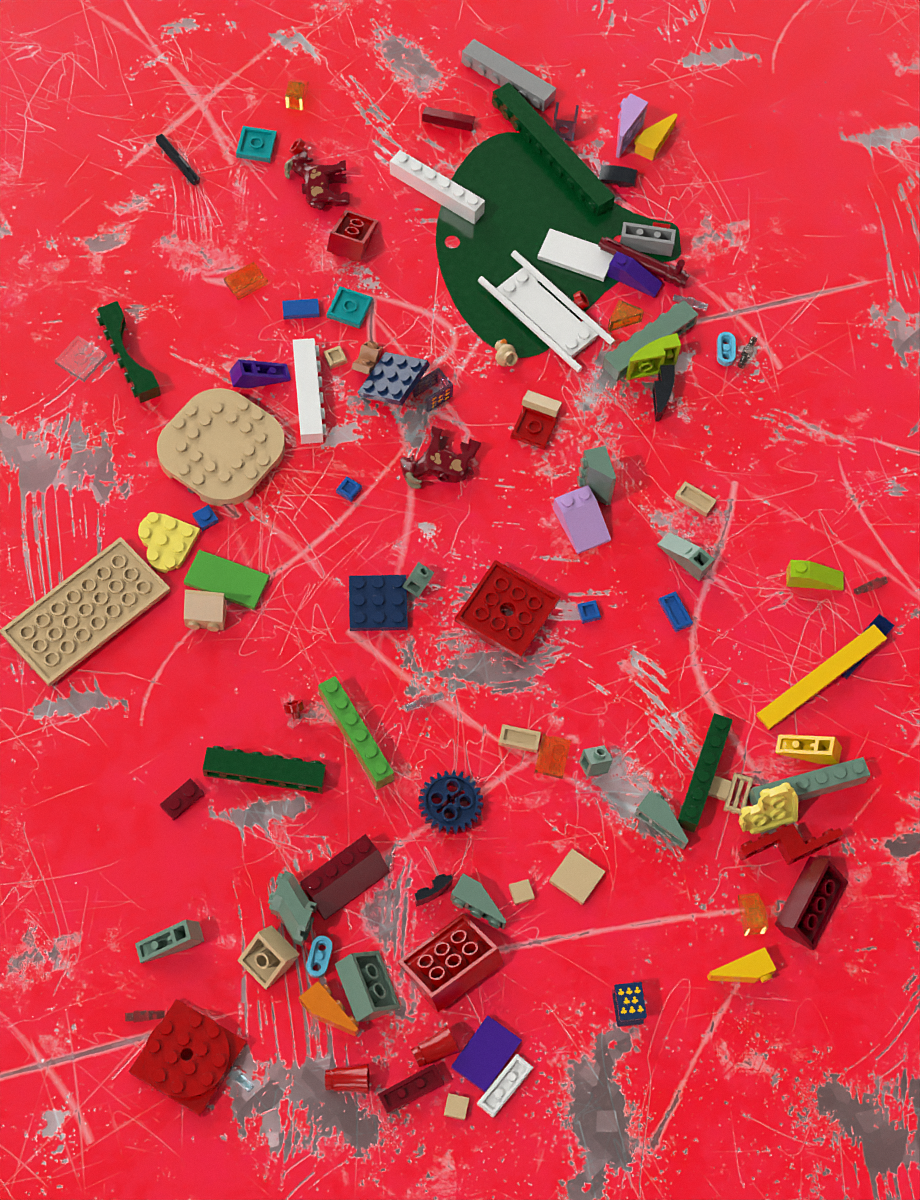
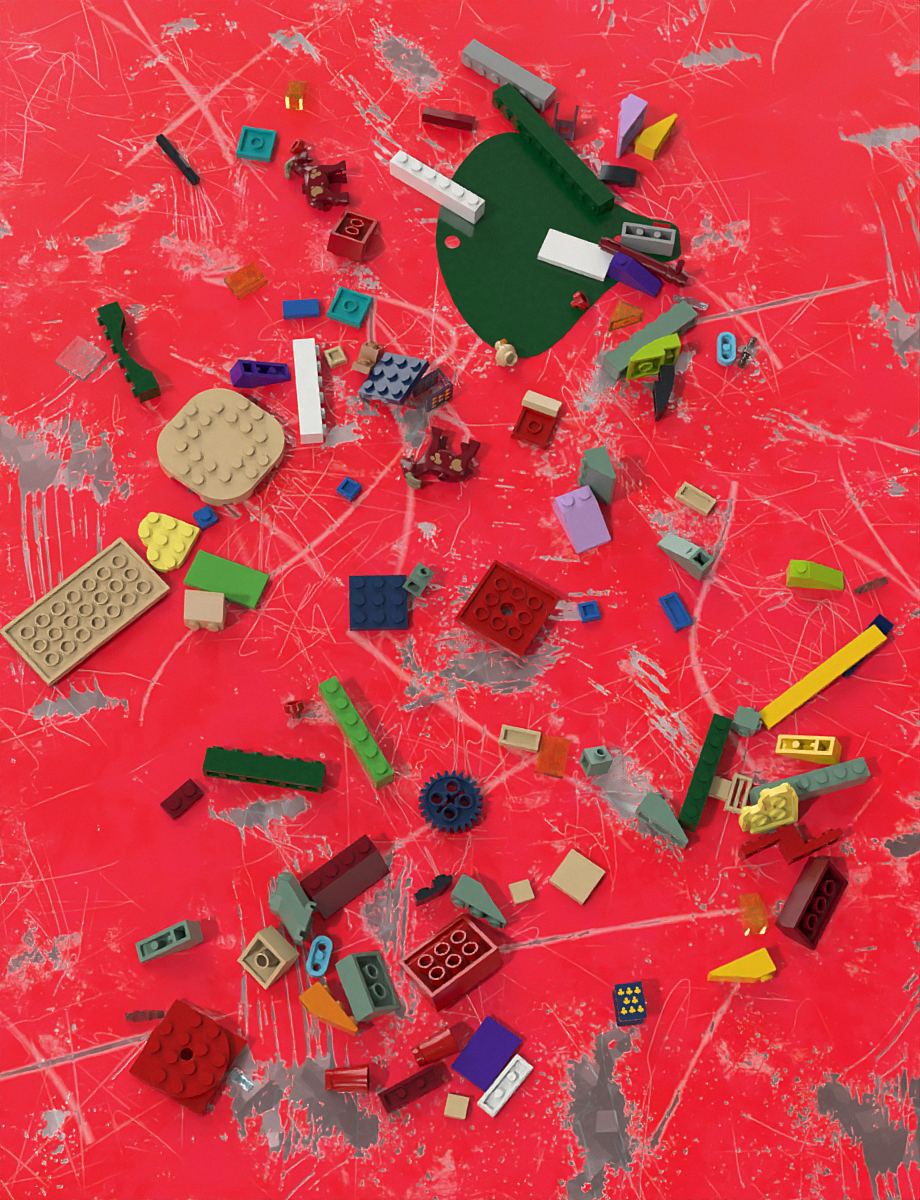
white piece [478,250,616,373] -> none
none -> sand green brick [730,706,762,737]

